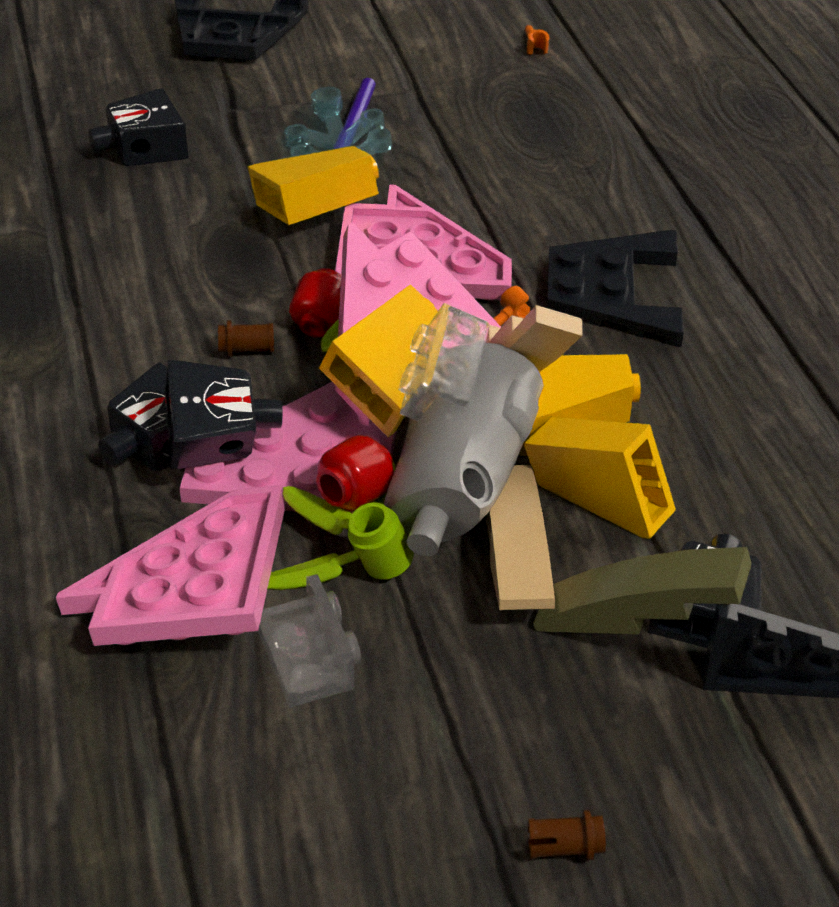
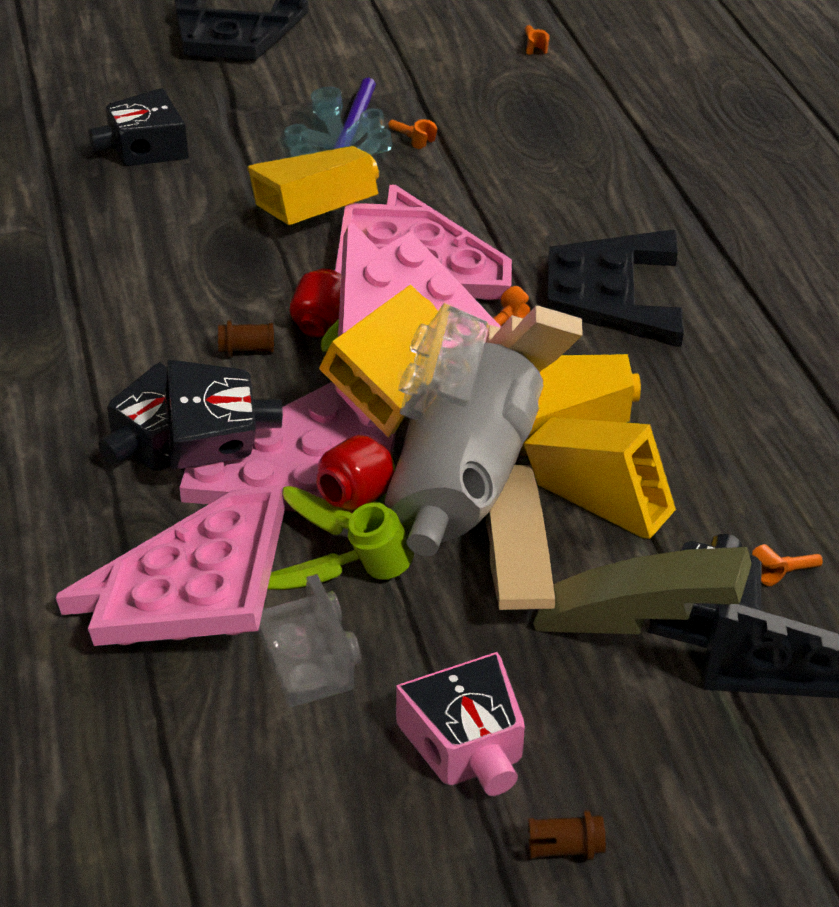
none -> orange hand [388,119,437,149]
none -> torso [396,652,525,796]
none -> orange hand [752,544,823,586]

